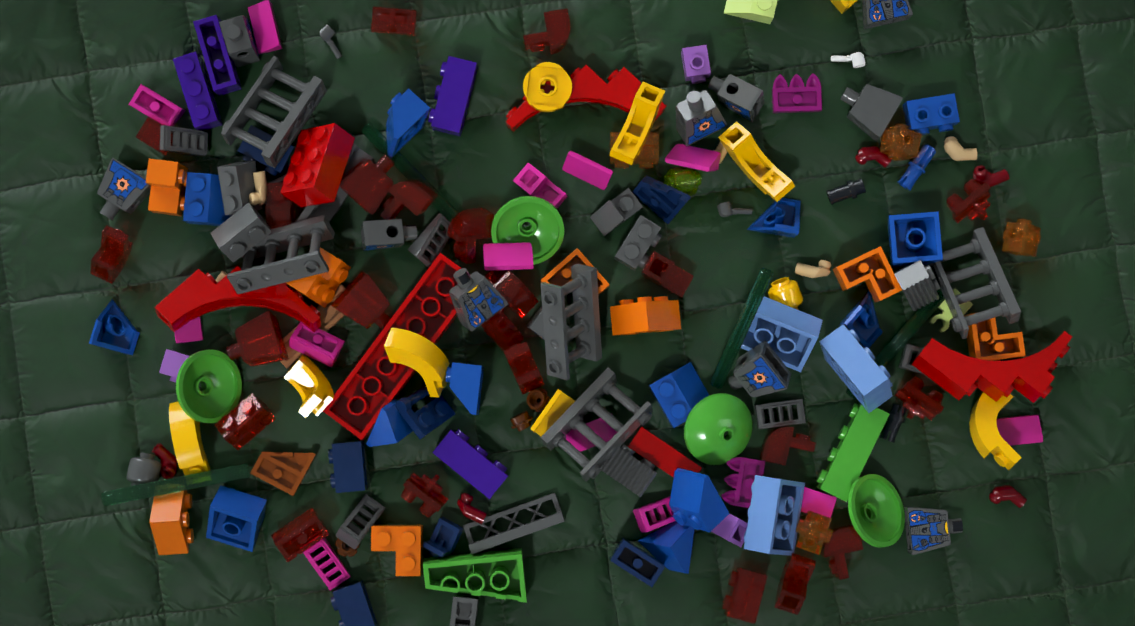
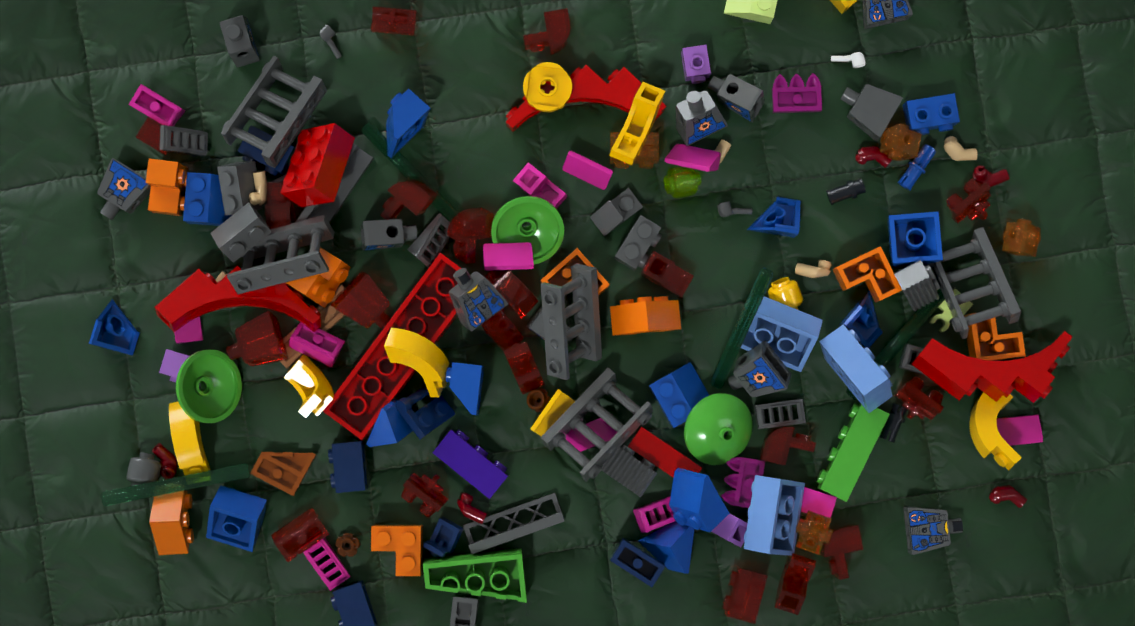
clear red brick [90,225,133,284] -> none
dark purple brick [173,51,223,131] -> none
dark purple brick [193,15,242,96] -> none
clear red brick [215,393,276,450] -> none
dark pink slope [248,0,282,54] -> none
dark grey slope [336,494,385,549] -> none
clear red torso [339,155,395,215] -> none
dark purple brick [428,56,478,137] -> none
reddish brown plate [510,411,533,431] -> none
dark blue wing [632,175,691,224] -> none
yellow arch [718,121,795,202] -> none
bright green dish [848,474,905,548] -> none

